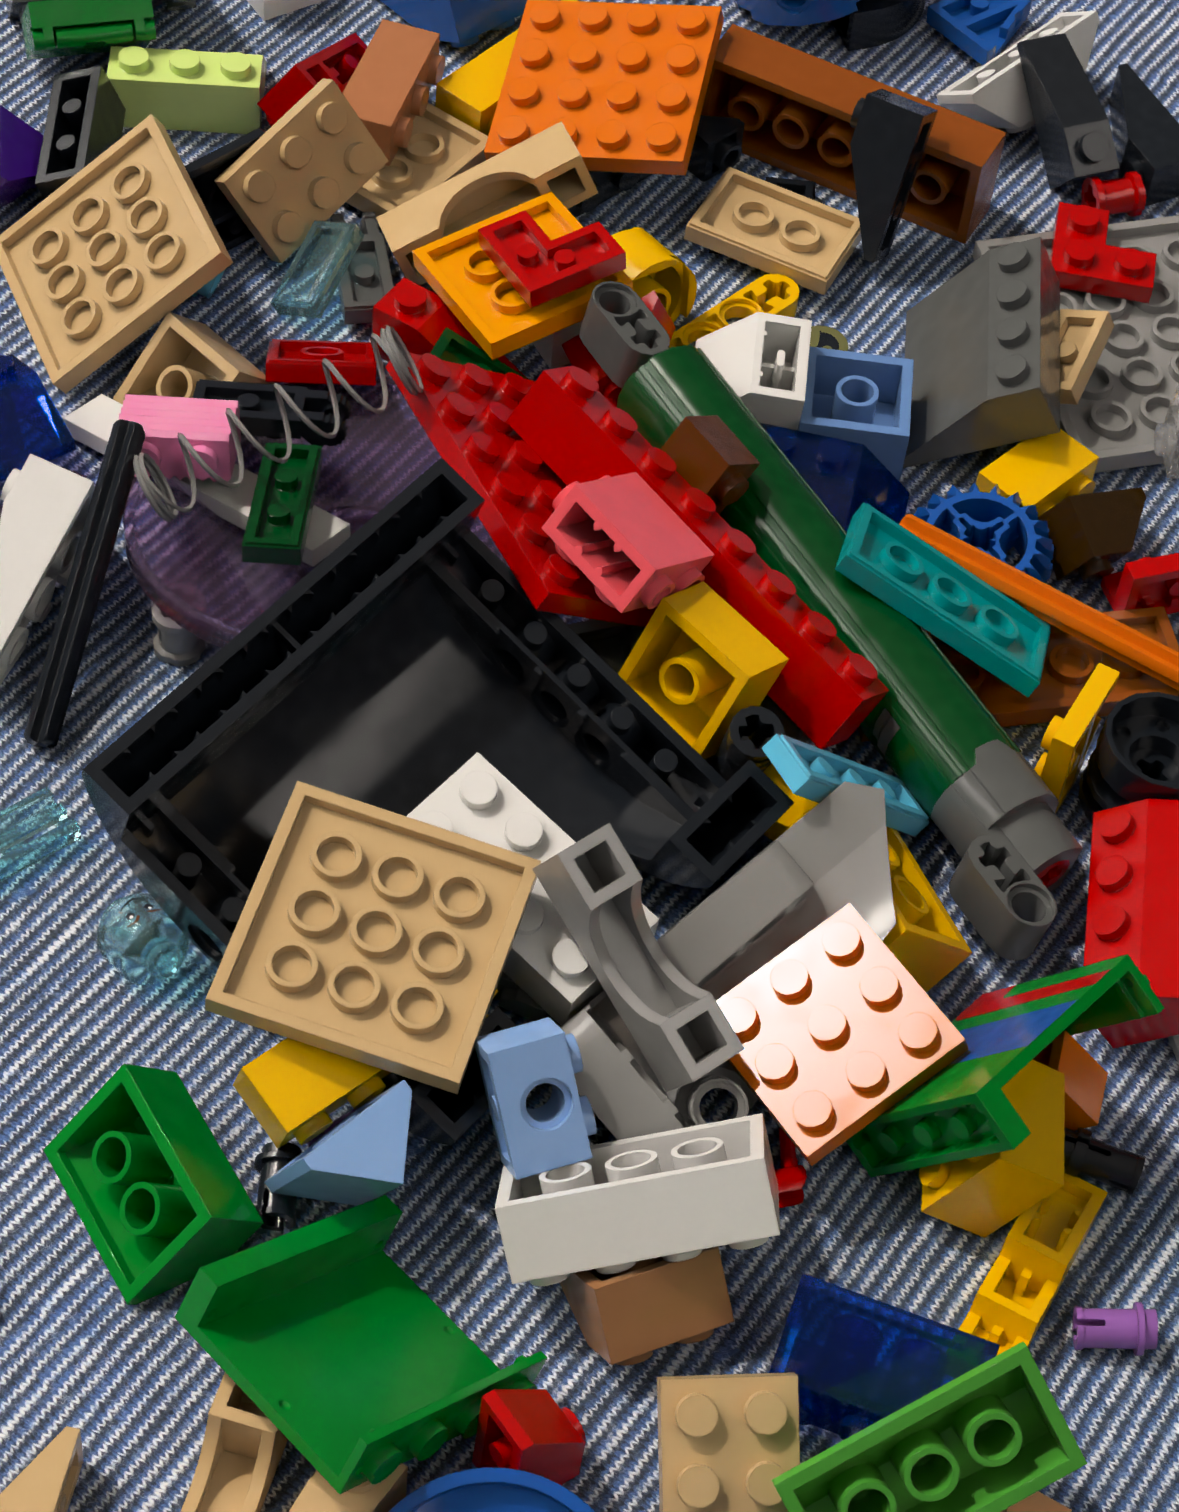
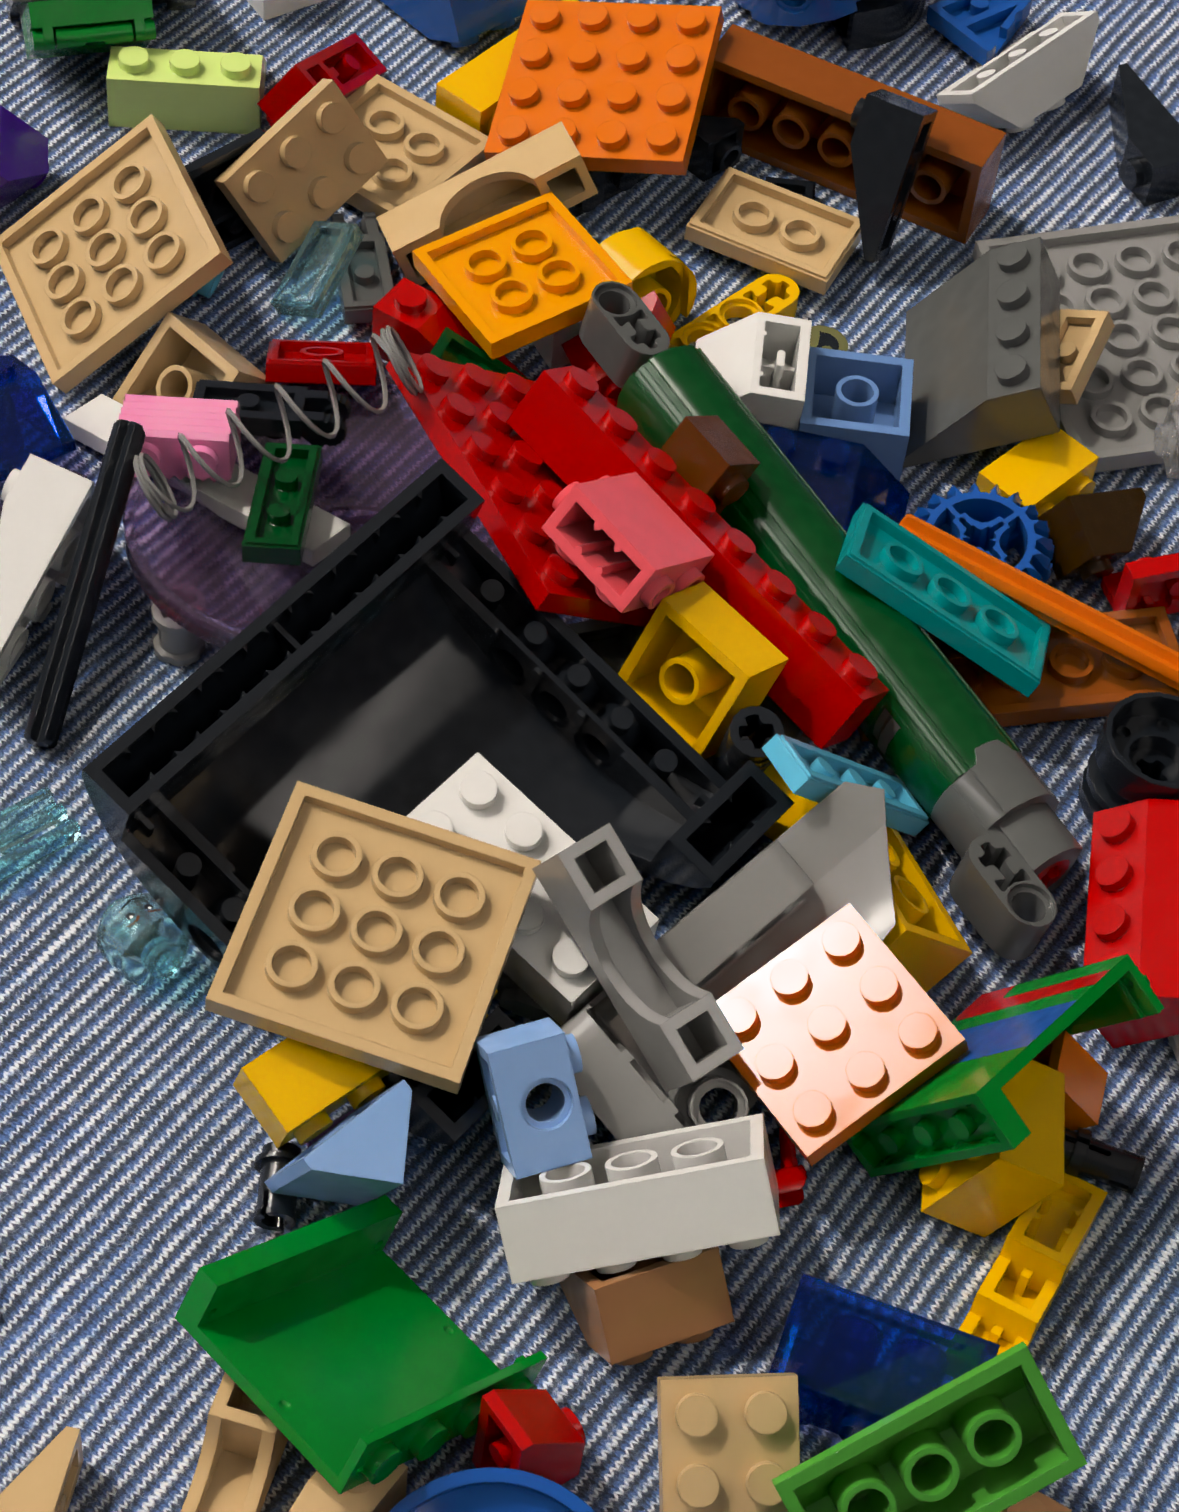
black brick [35,65,126,199] -> none
green slope [43,1064,264,1305] -> none
nougat brick [343,19,445,166] -> none
red plate [478,210,626,308] -> none
black slope [1017,33,1120,190] -> none
yellow wing [1034,663,1120,814] -> none
red plate [1050,202,1157,304] -> none
medium lavender pin [1072,1302,1158,1356] -> none
red bush [1081,171,1146,217] -> none

